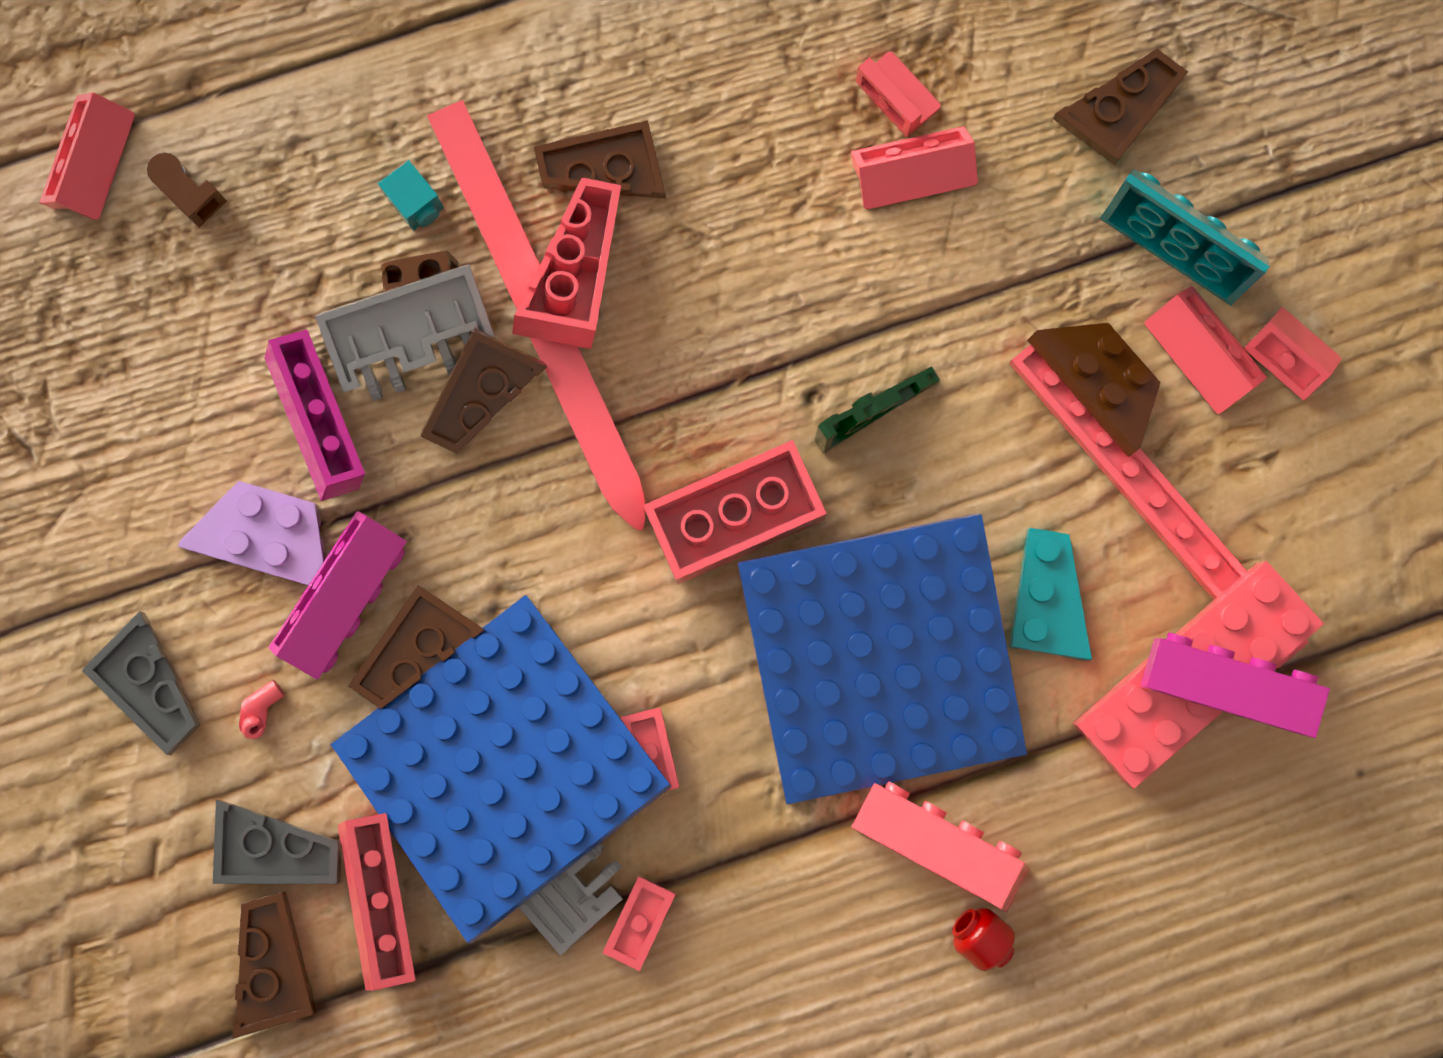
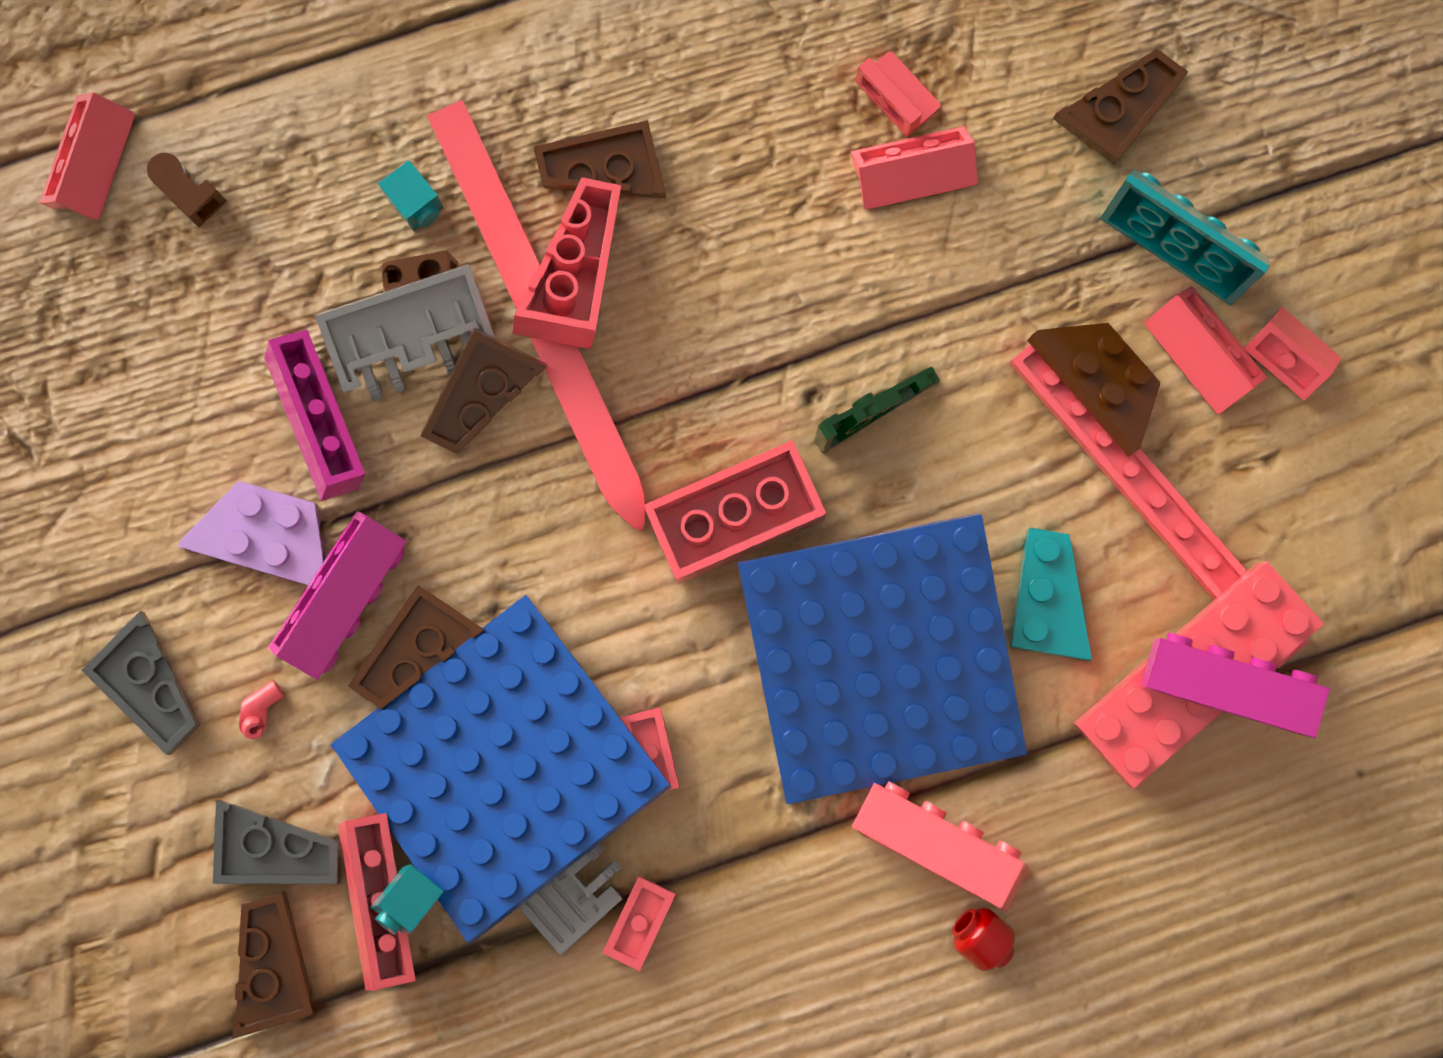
none -> teal brick [371,864,443,935]

